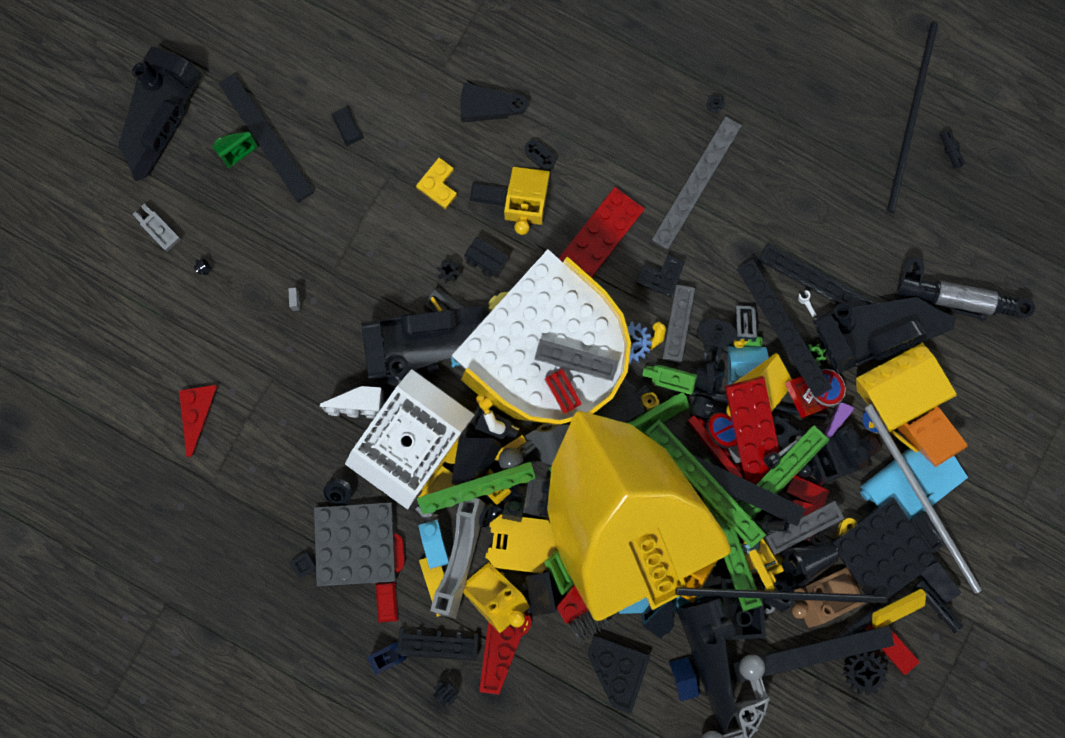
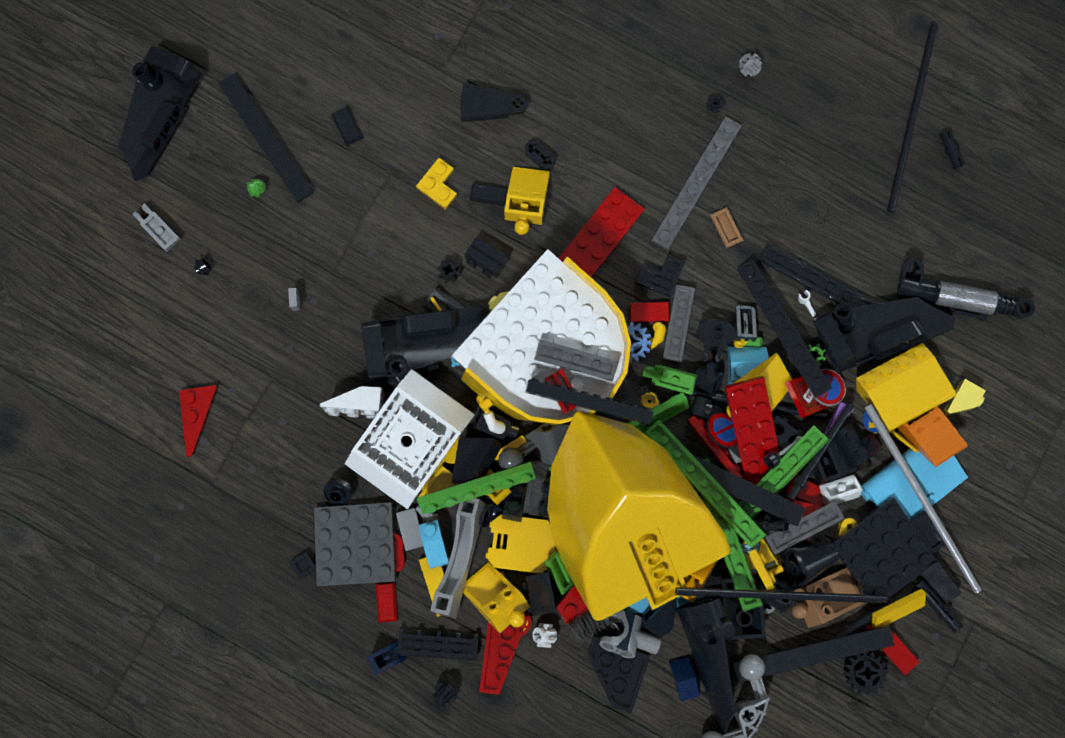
green slope [212,132,258,169] -> none
none -> bright green plate [247,179,266,198]
none -> light grey tile [396,508,423,551]
none -> black piece [525,378,653,425]
none -> white gear [532,623,557,648]
none -> light grey connector [599,611,661,658]
none -> red tile [630,302,669,323]
none -> medium nougat tile [710,207,743,248]
none -> light grey gear [739,53,762,77]
none -> black bar [787,402,855,501]
none -> white slope [819,474,863,505]
none -> light yellow slope [943,379,986,416]

